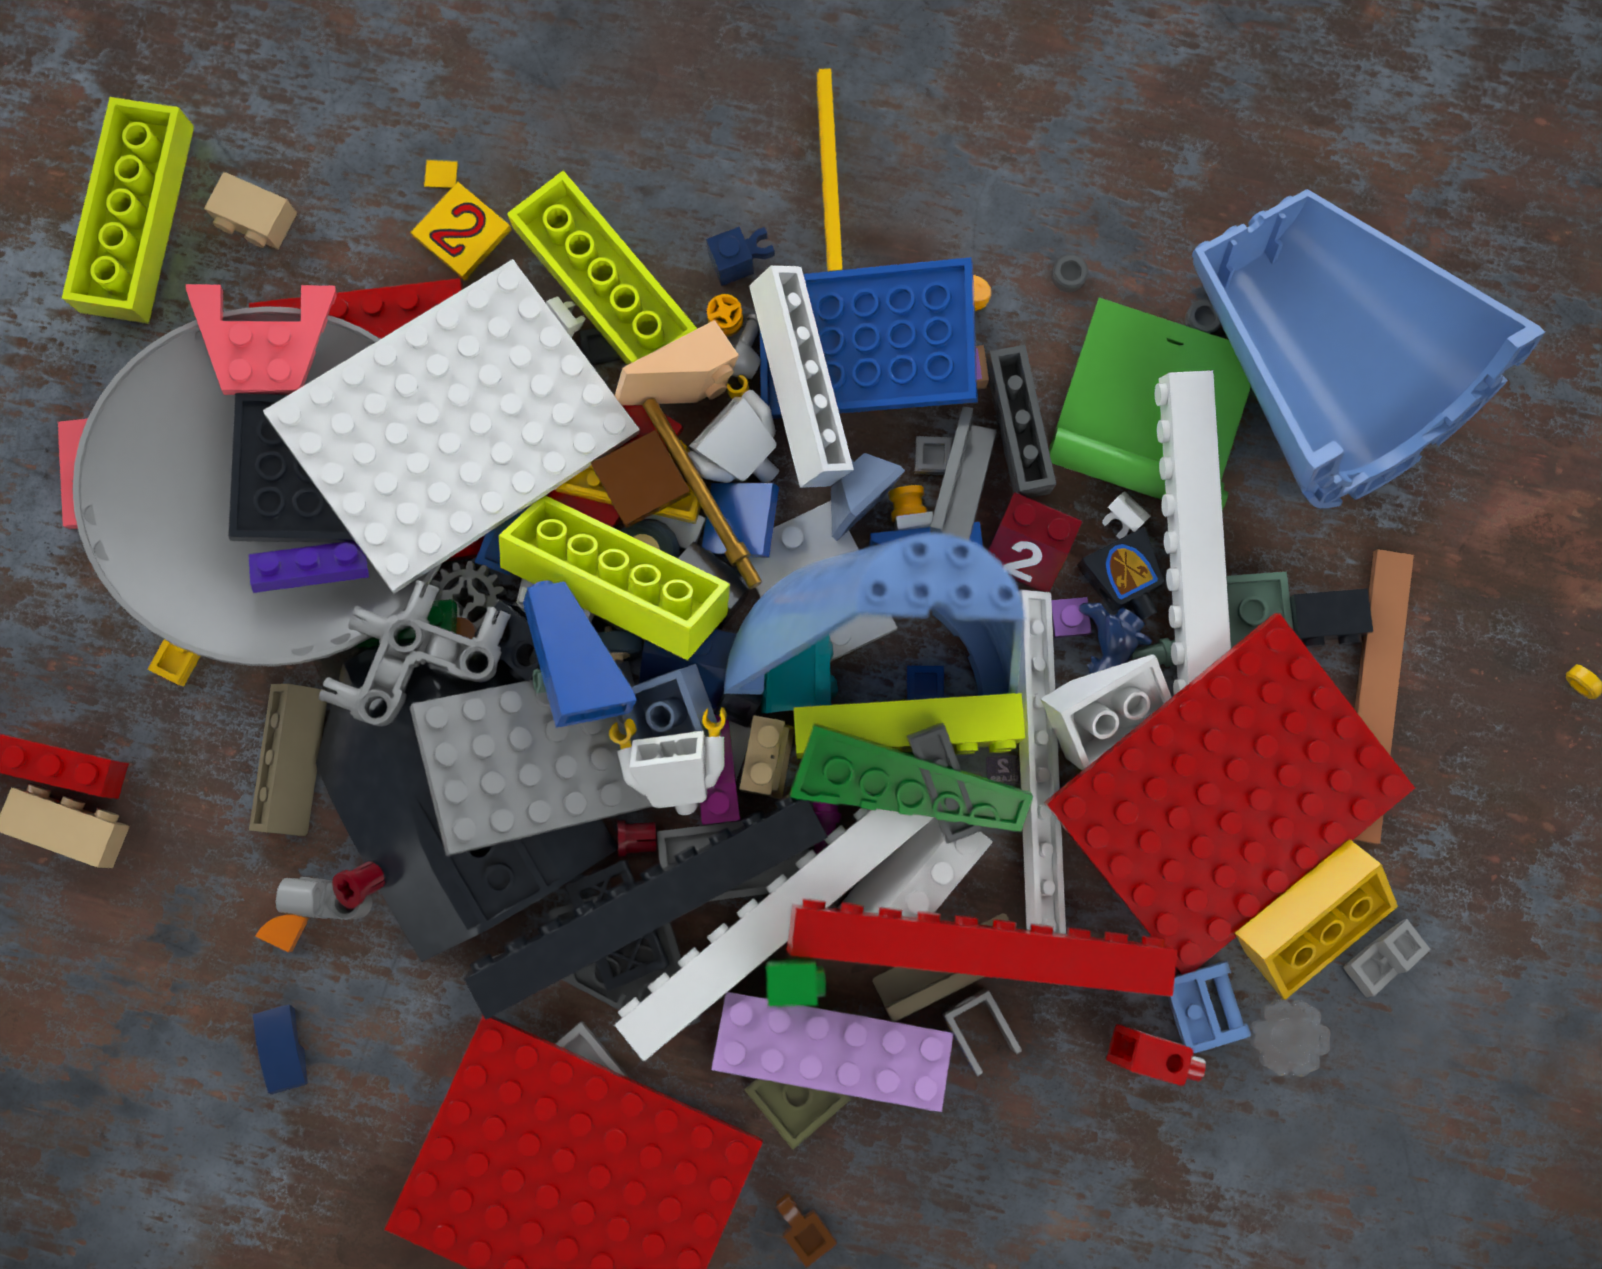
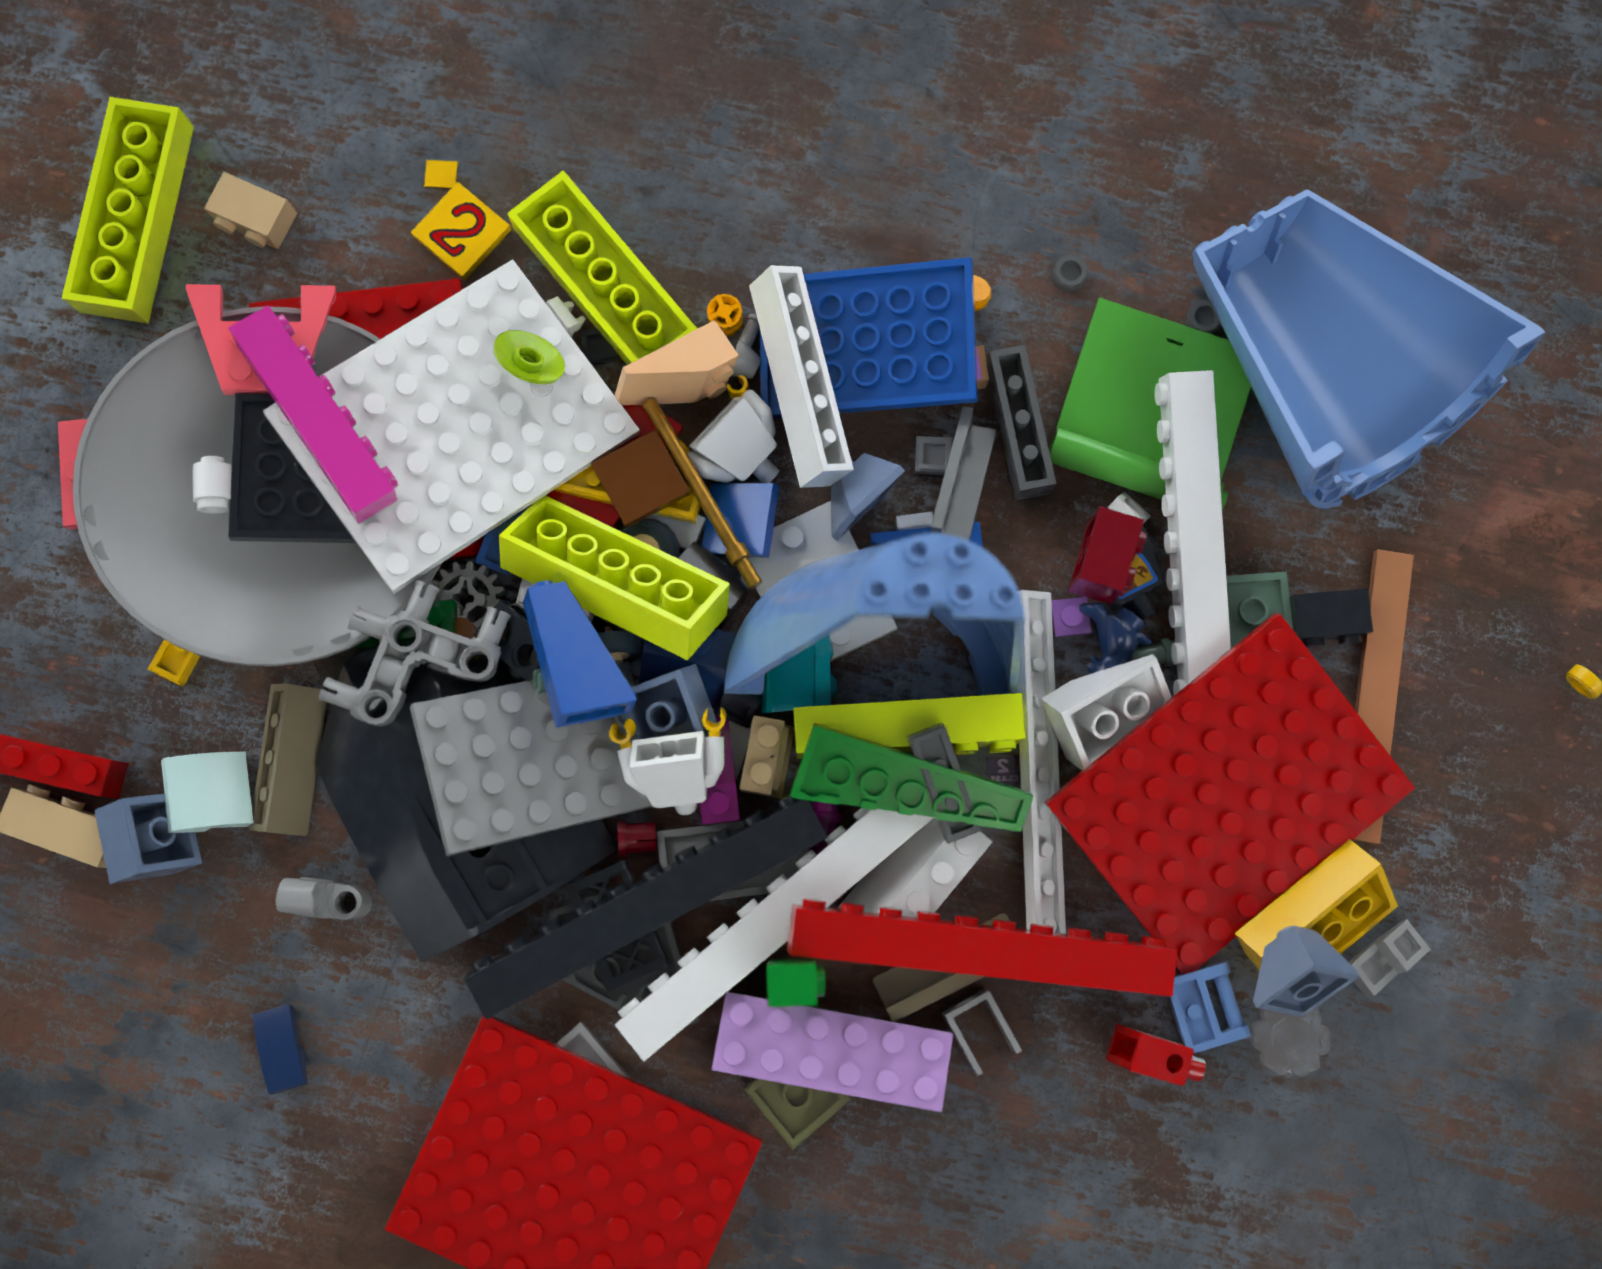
dark purple plate [248,541,369,593] -> none
orange tile [255,914,309,953] -> none
dark red bush [332,861,385,908] -> none
dark blue brick [706,226,775,286] -> none
reddish brown plate [776,1192,837,1268] -> none
yellow tile [817,69,843,272] -> none
light orange wheel [888,485,927,522] -> none
blue tile [906,666,944,700] -> none
dark red slope [988,492,1082,592] -> none
none -> sand blue brick [94,794,202,884]
none -> light aqua slope [161,751,254,833]
none -> white brick [193,456,232,514]
none -> dark pink brick [228,305,399,524]
none -> lime dish [493,330,565,385]
none -> dark red brick [1067,506,1147,604]
none -> sand blue slope [1253,925,1360,1017]

